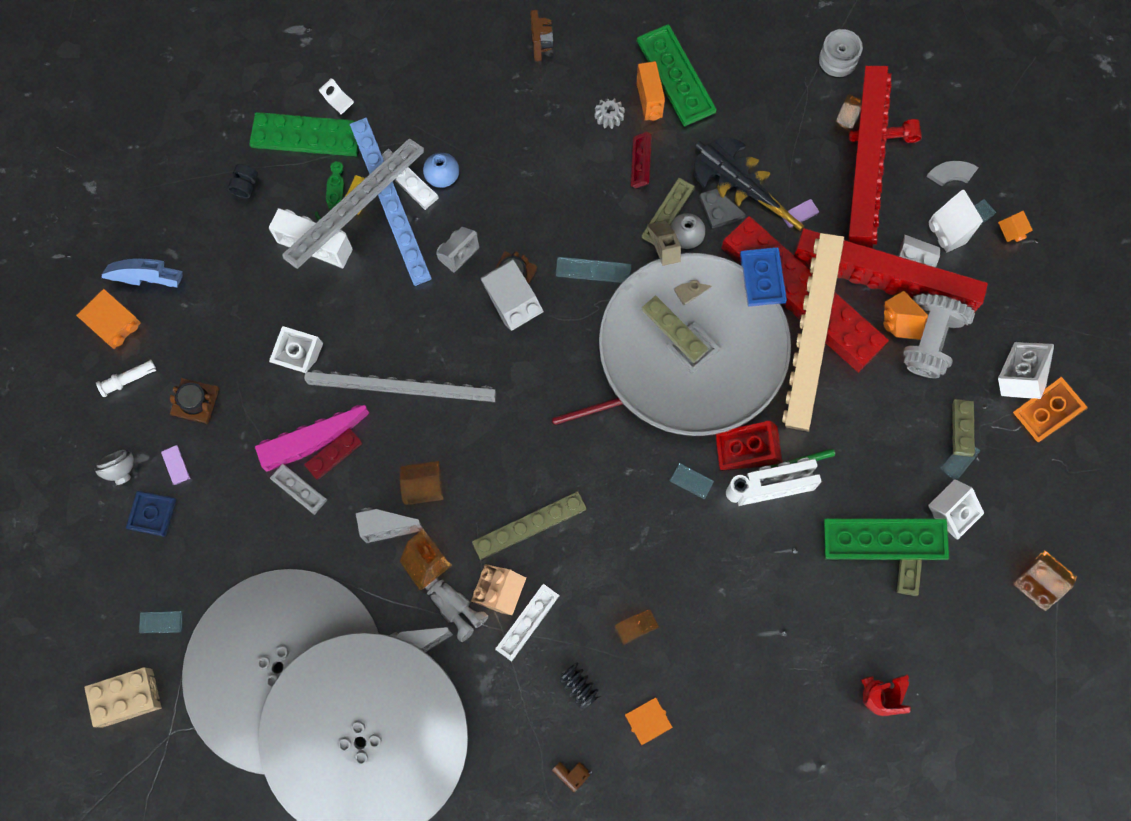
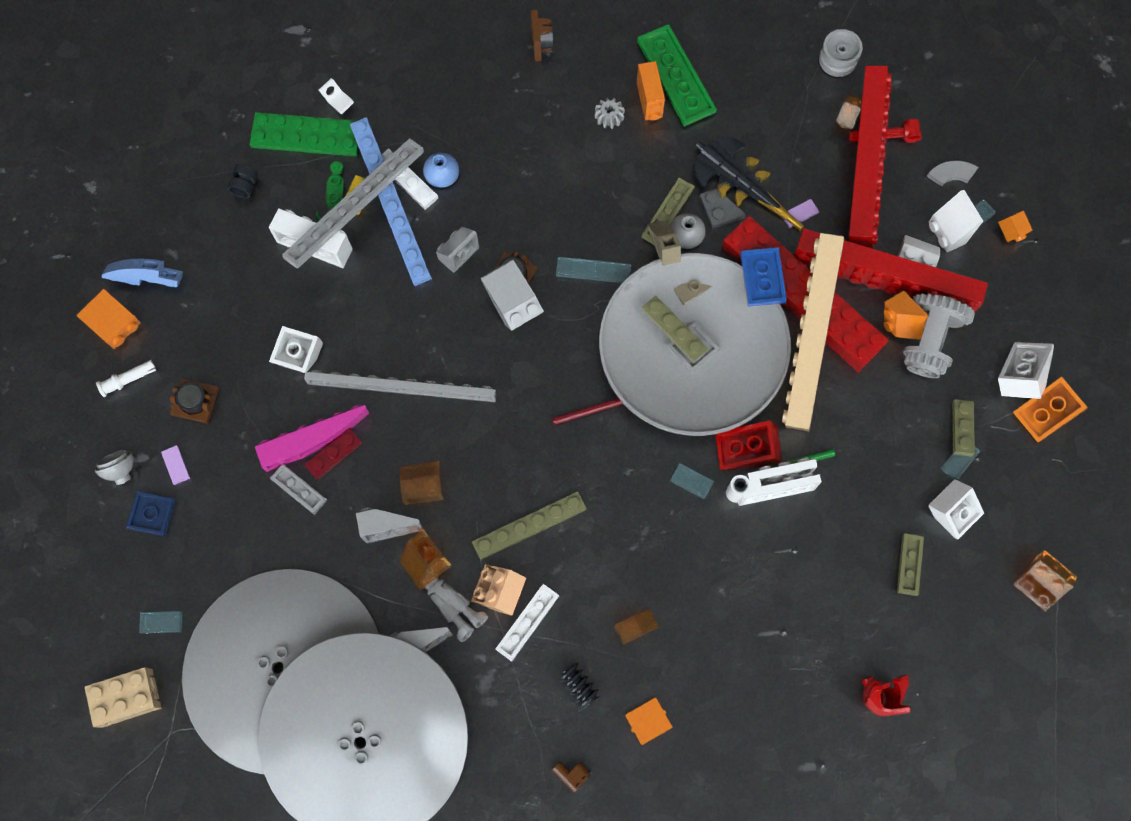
dark red plate [631,132,652,188] -> none
green plate [824,519,949,560] -> none

